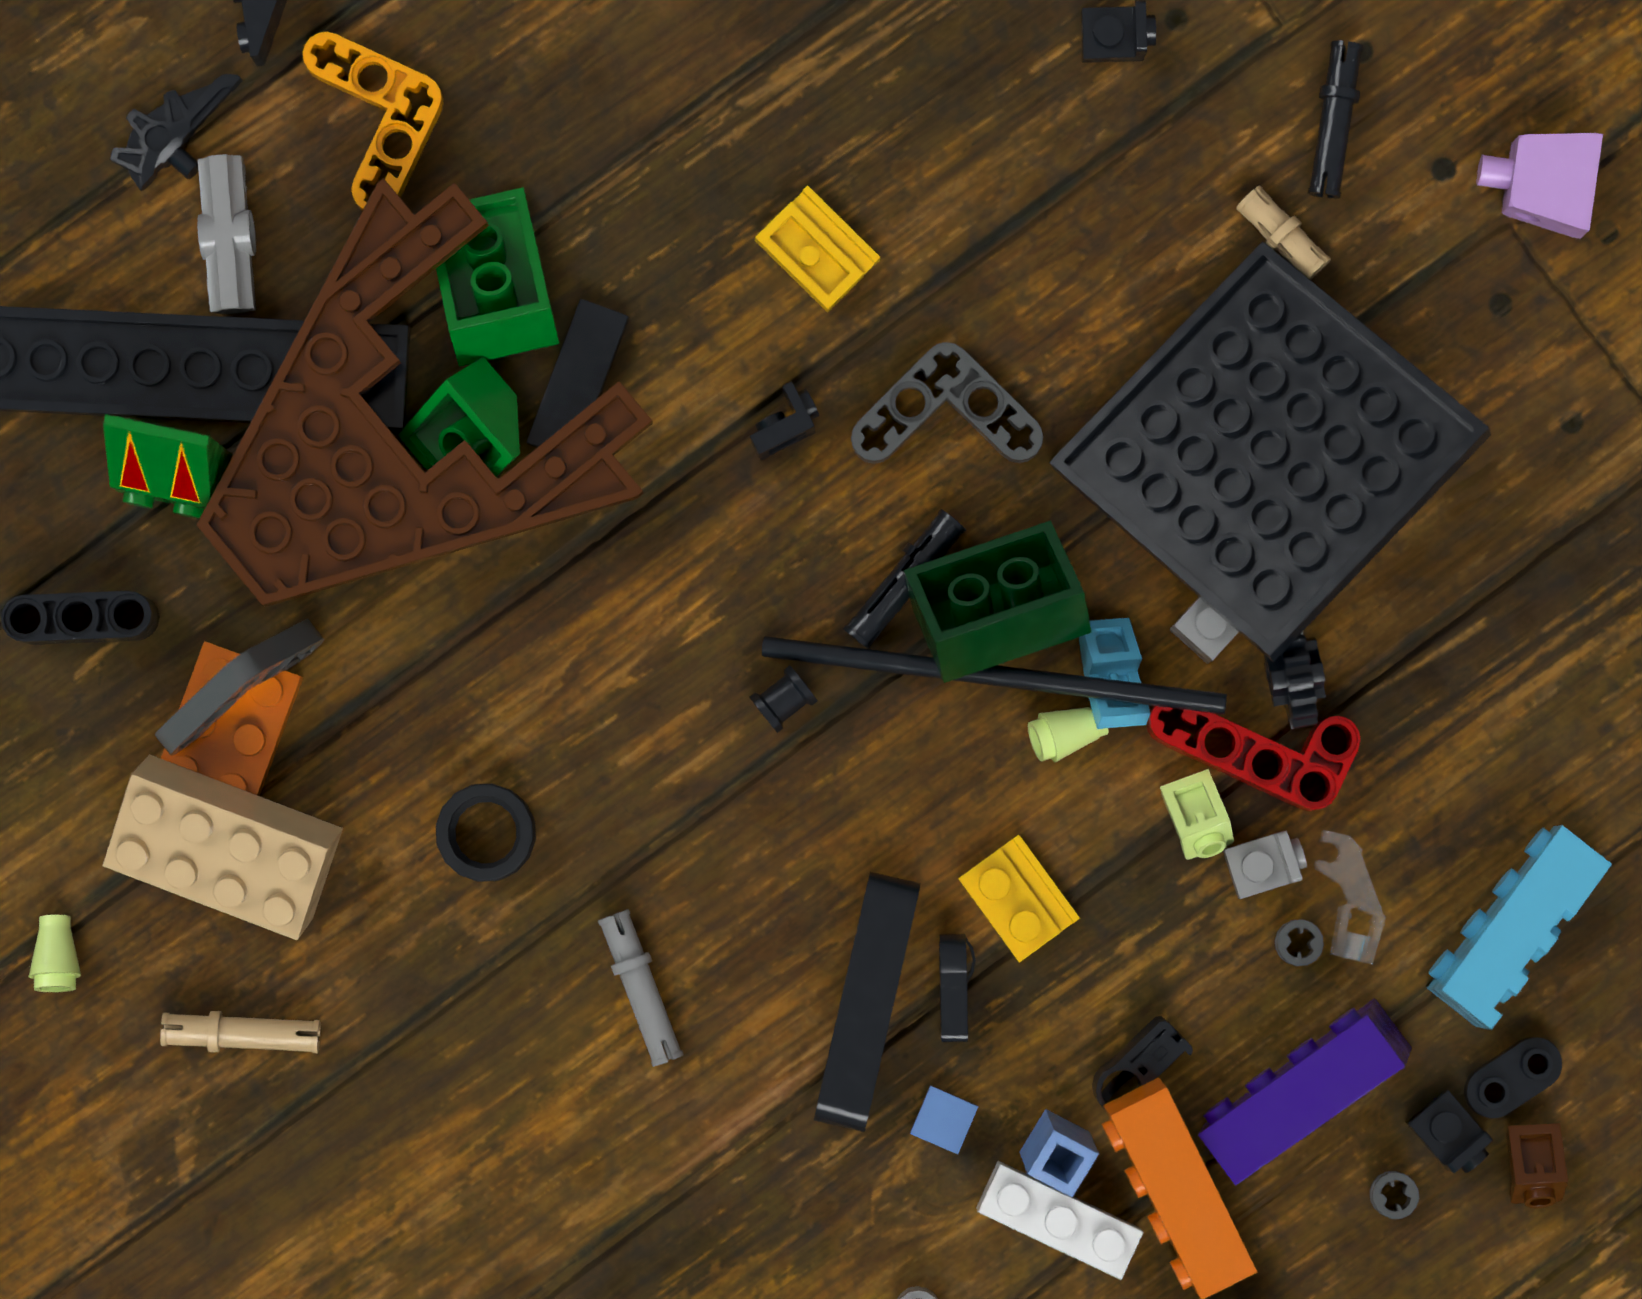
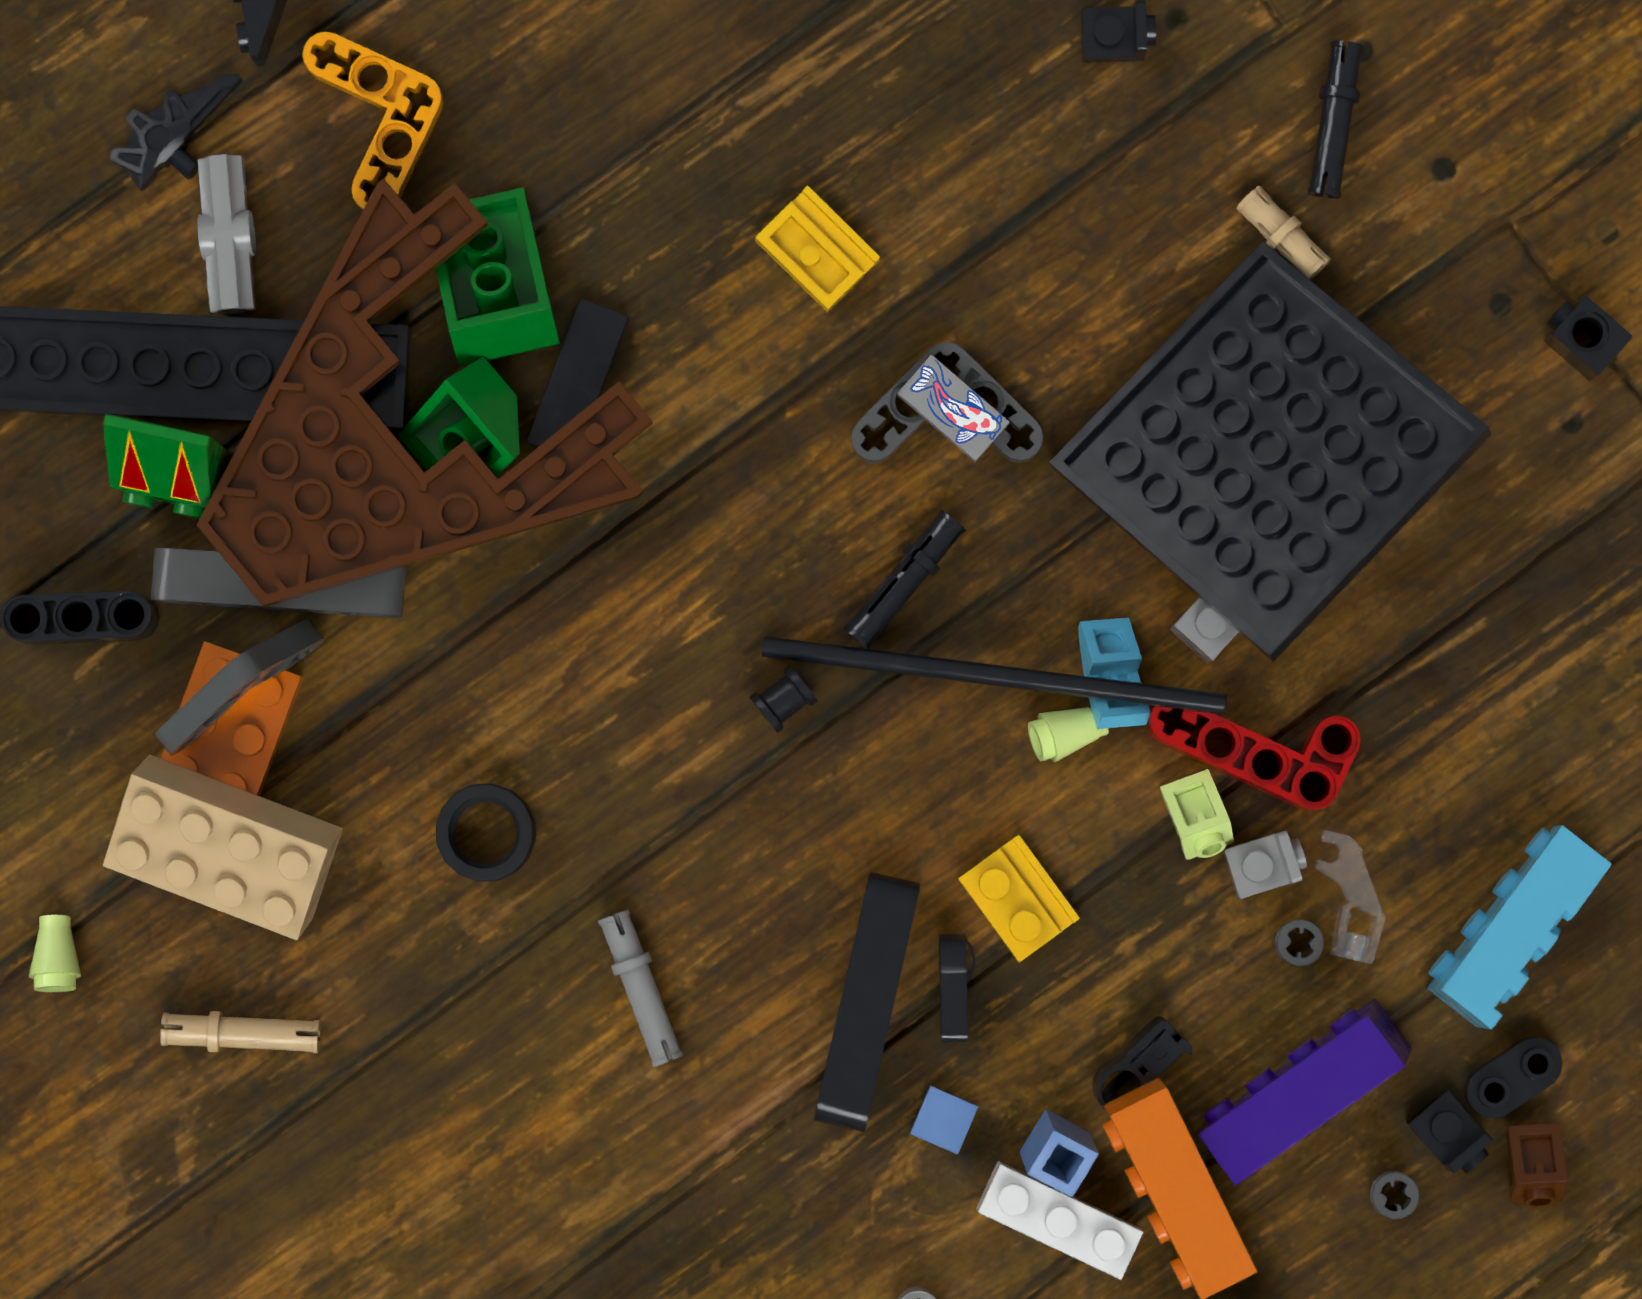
black bracket [750,381,820,461] -> none
dark green brick [904,520,1092,683] -> none
black gear [1264,632,1326,729] -> none
lavender torso [1476,133,1603,239] -> none
none -> dark grey beam [150,548,406,618]
none -> tile [897,355,1009,462]
none -> black brick [1544,296,1633,381]

